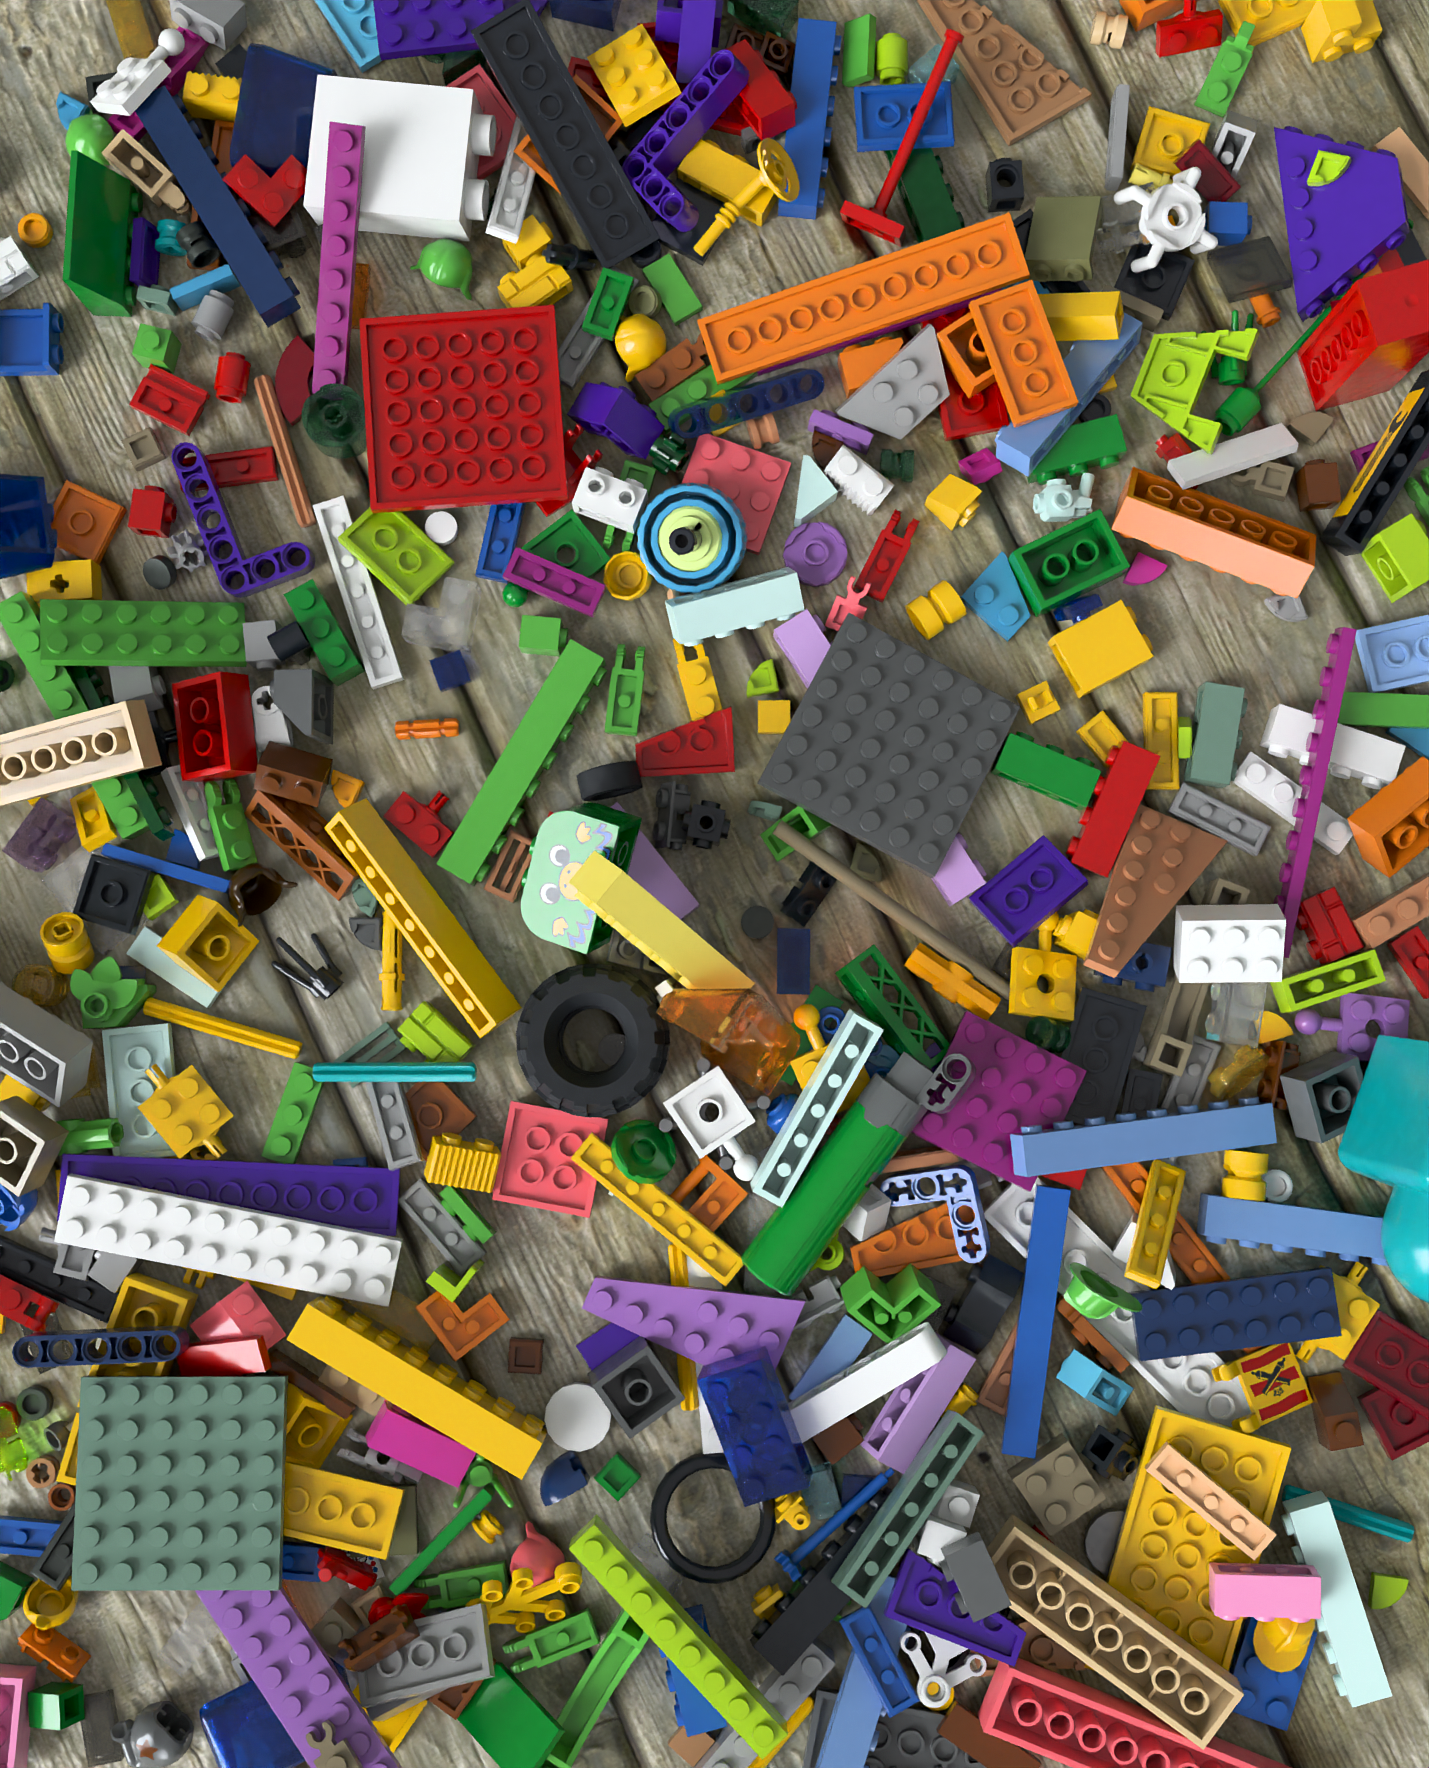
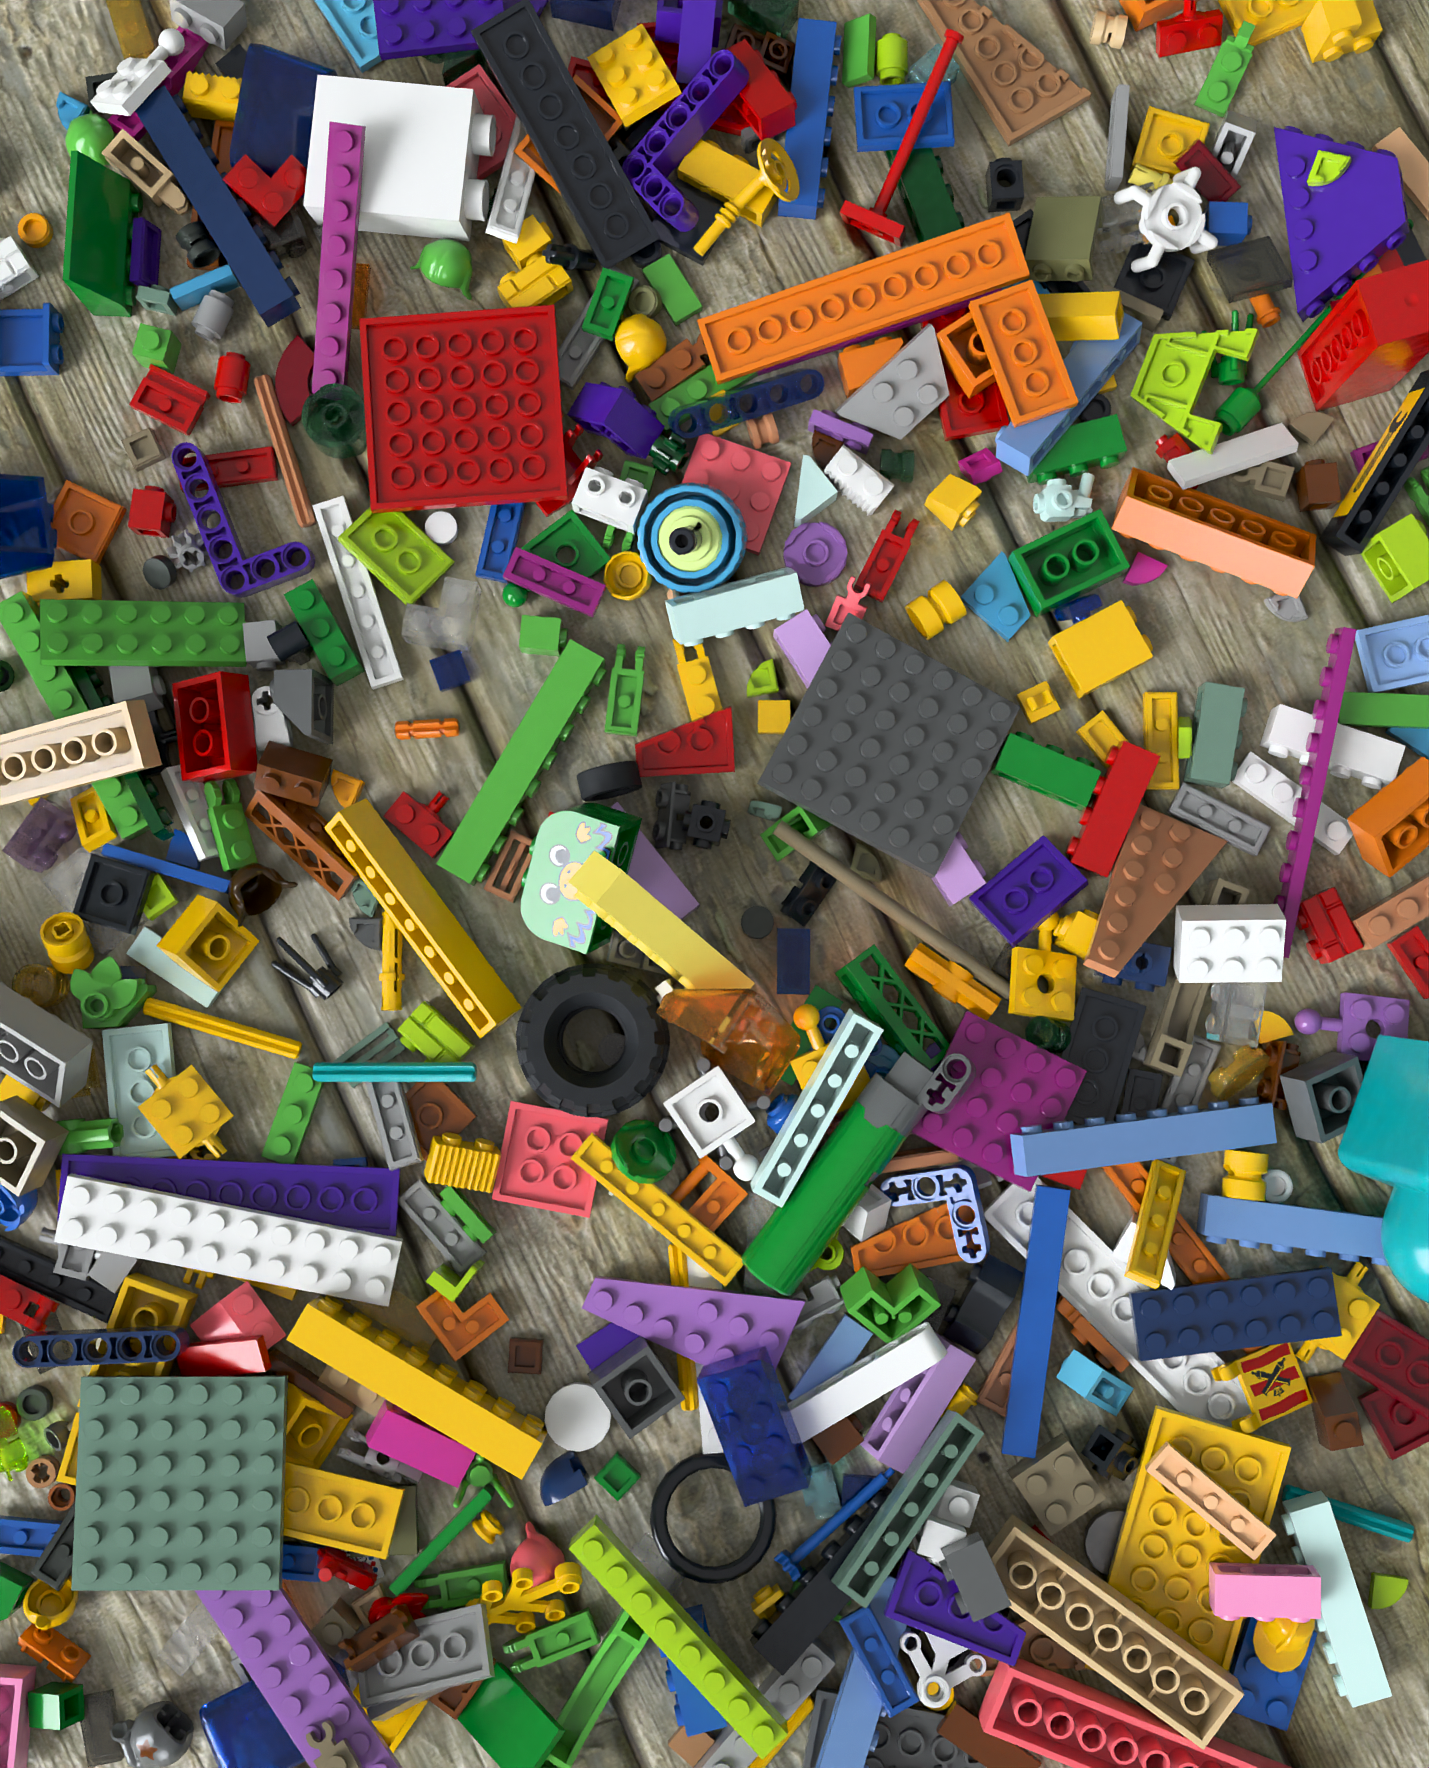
teal wheel [154,219,187,257] -> none
yellow hinge [775,1482,810,1530] -> none
bright green piece [1064,1262,1142,1319] -> none
lime brick [1270,949,1386,1013] -> none

